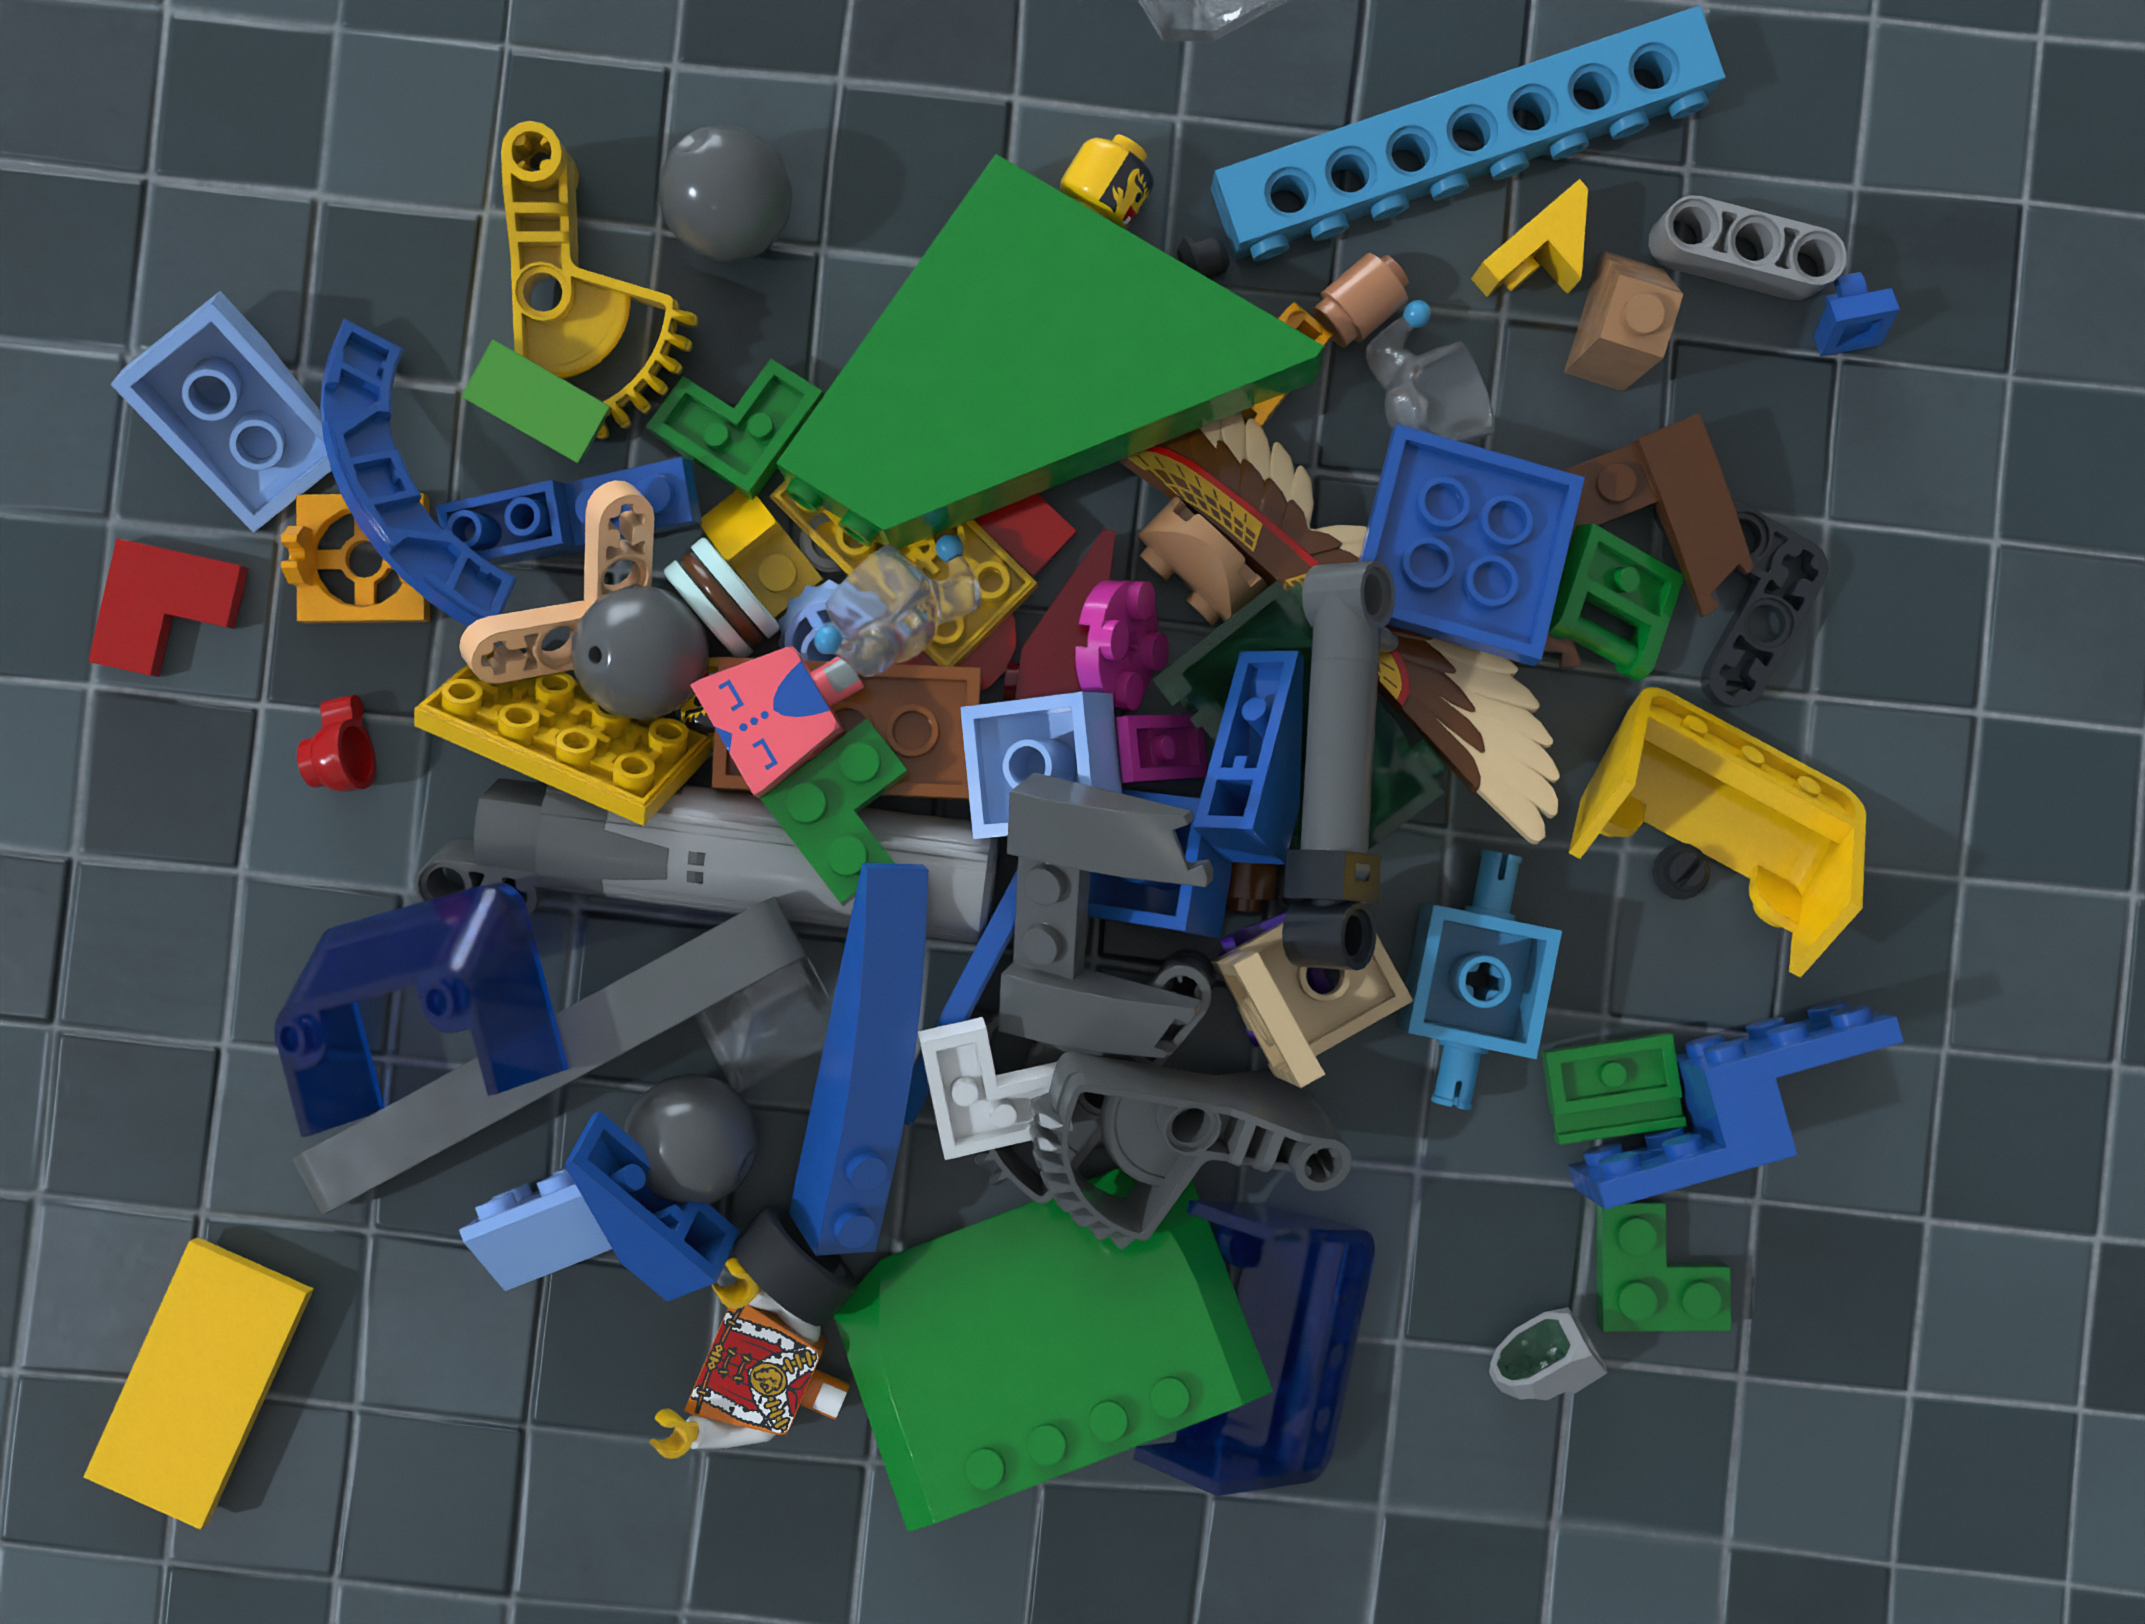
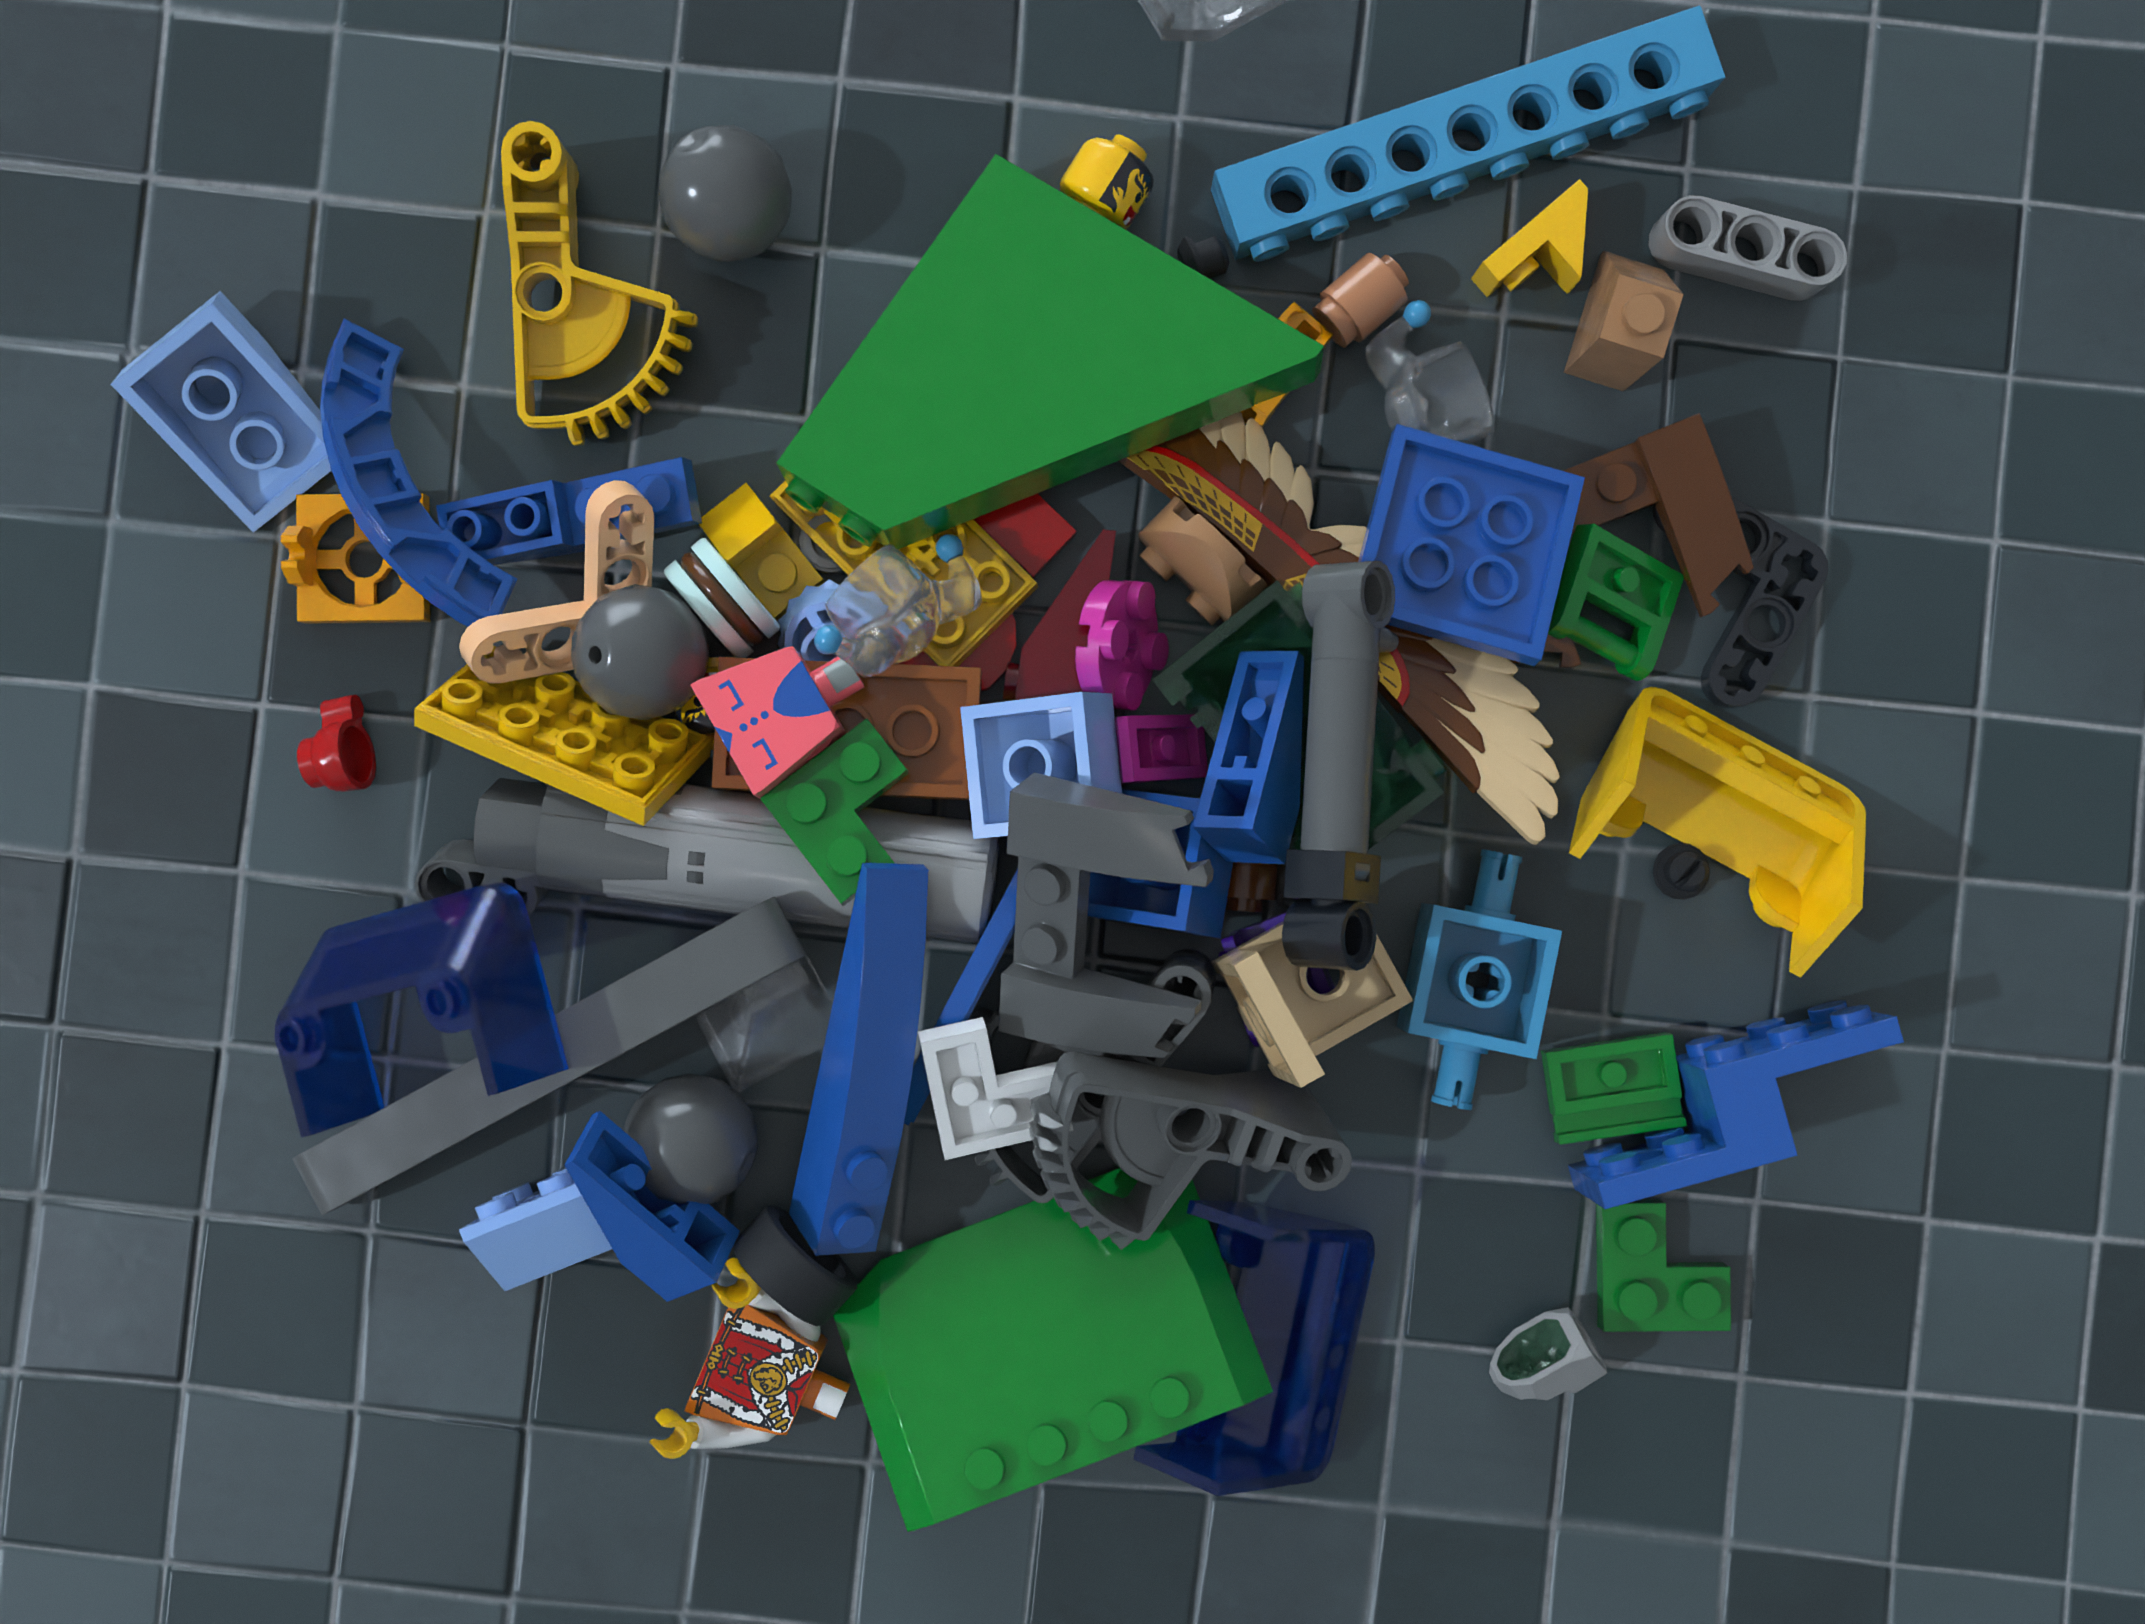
yellow tile [83,1237,314,1530] -> none
red tile [88,538,249,677] -> none
bright green tile [461,339,612,464] -> none
green plate [646,358,824,500] -> none
blue tile [1813,272,1900,357] -> none

